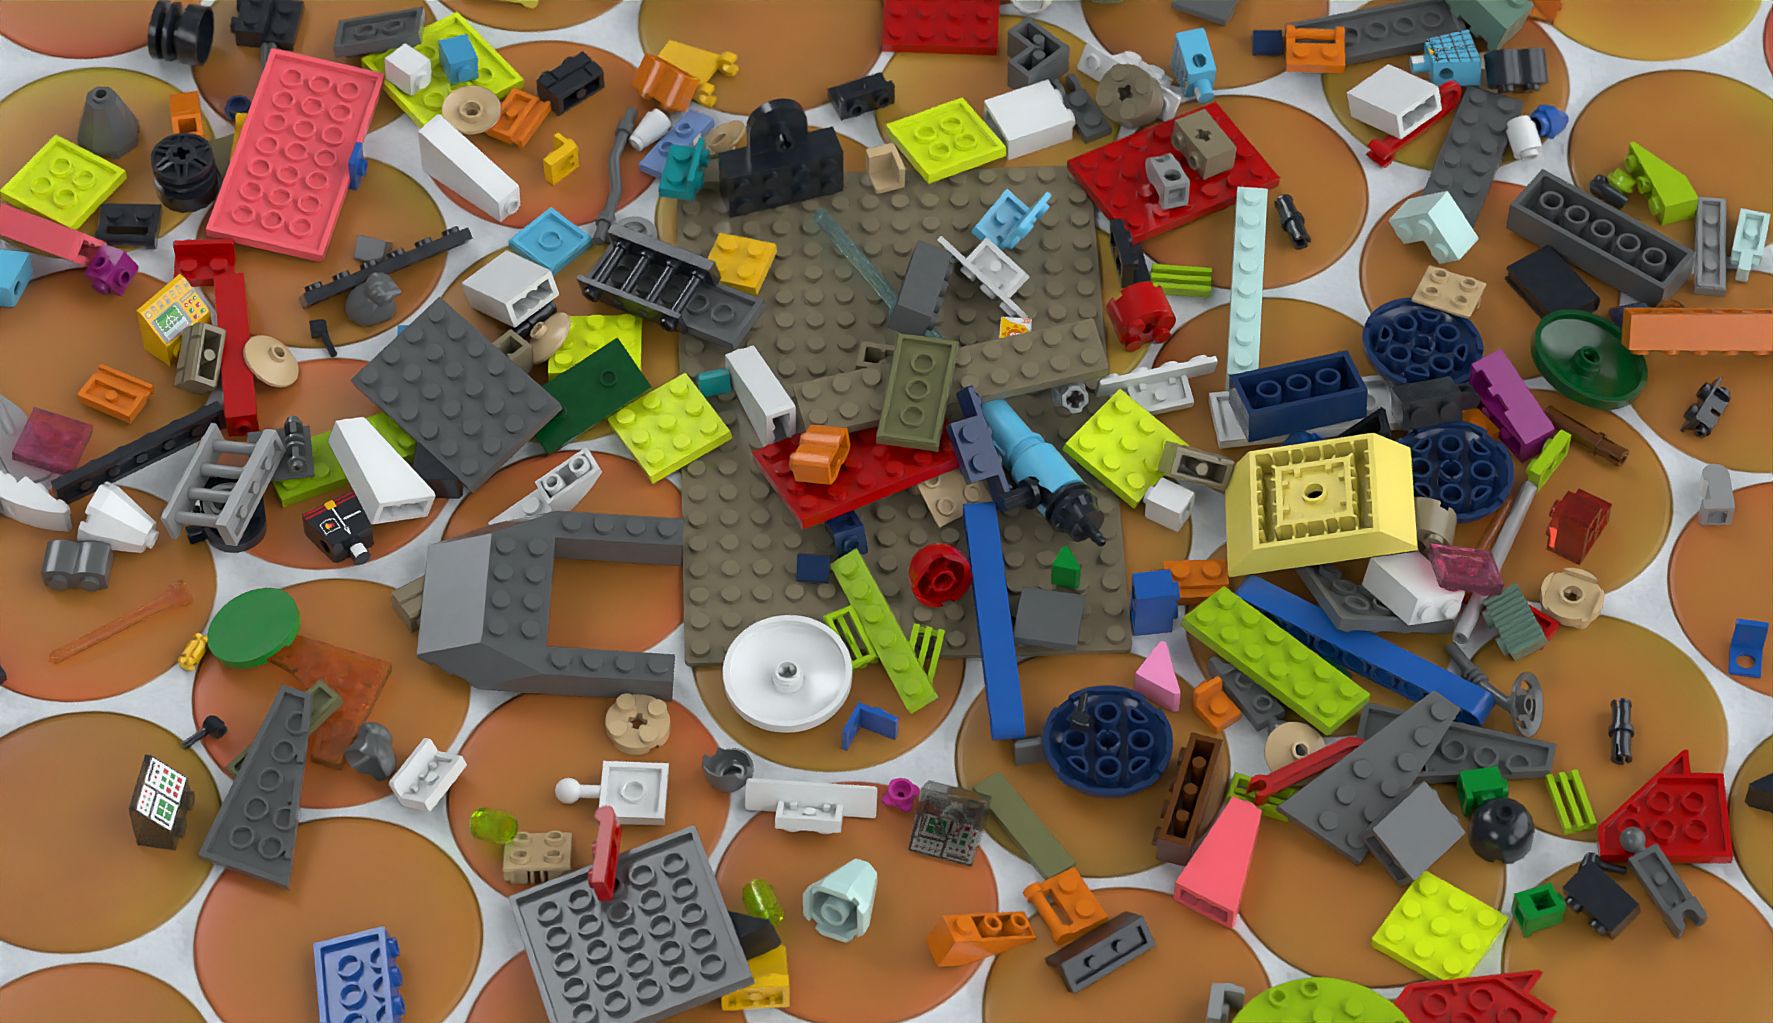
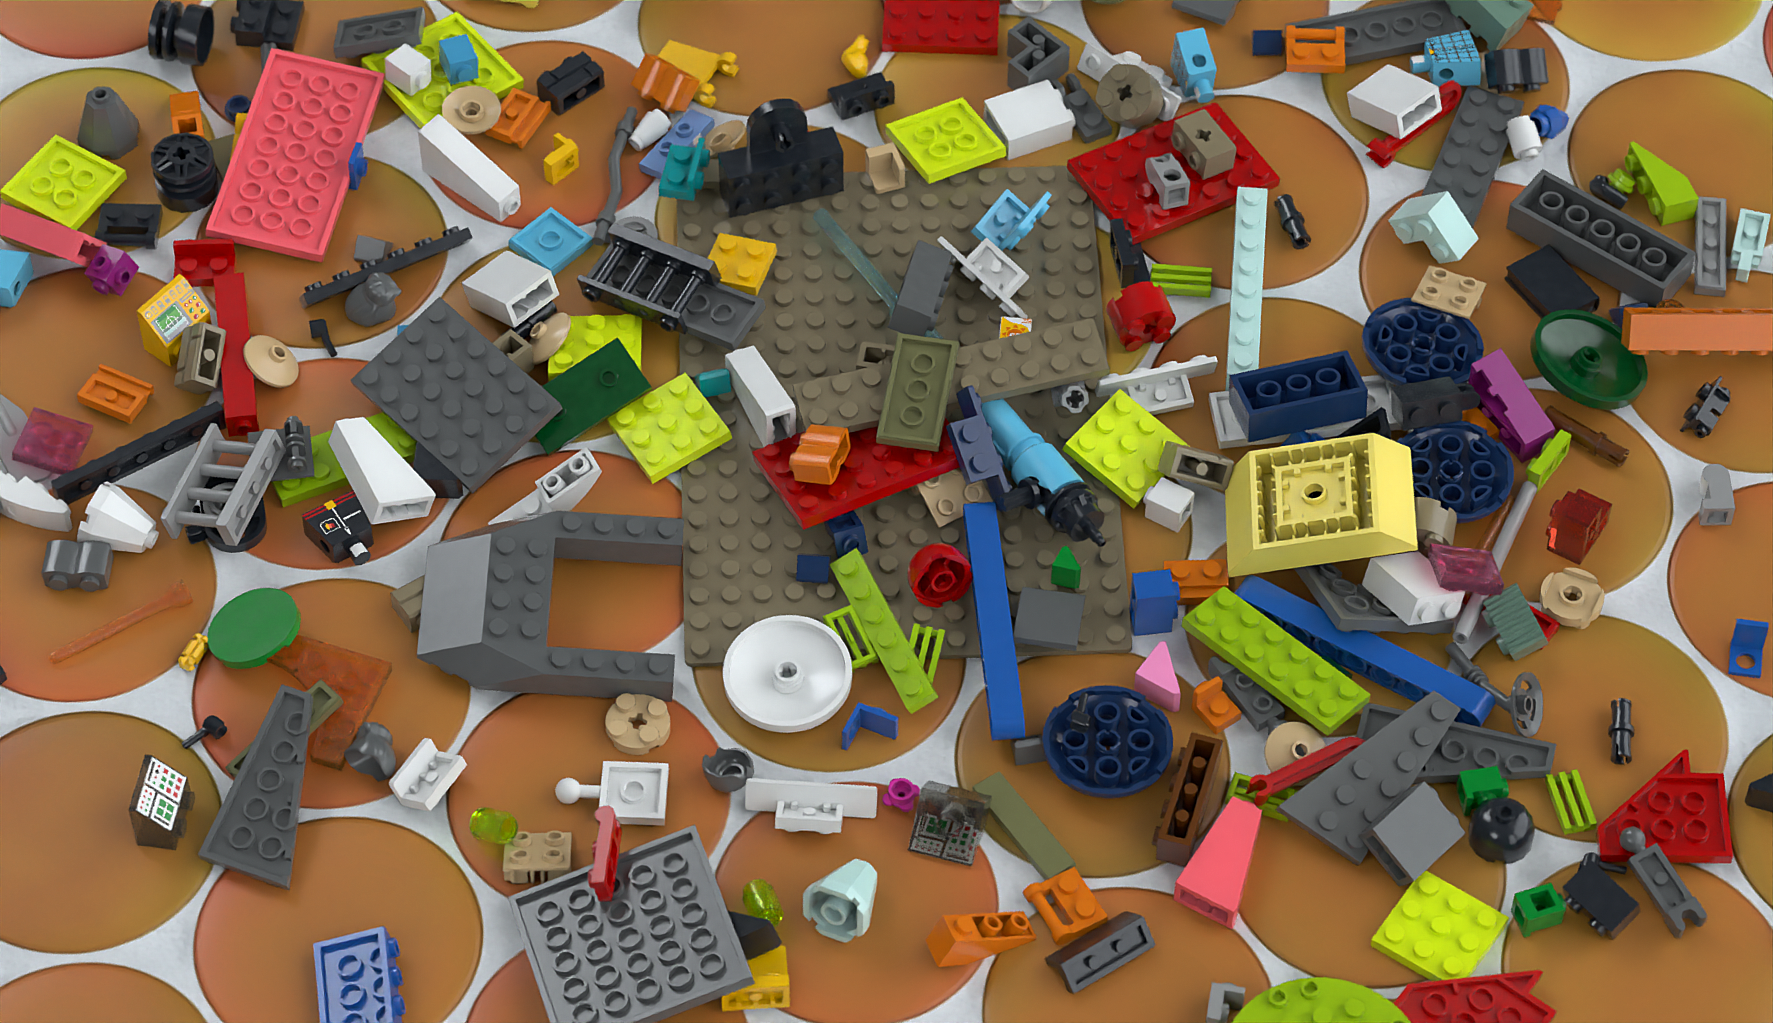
none -> yellow animal [842,35,869,79]

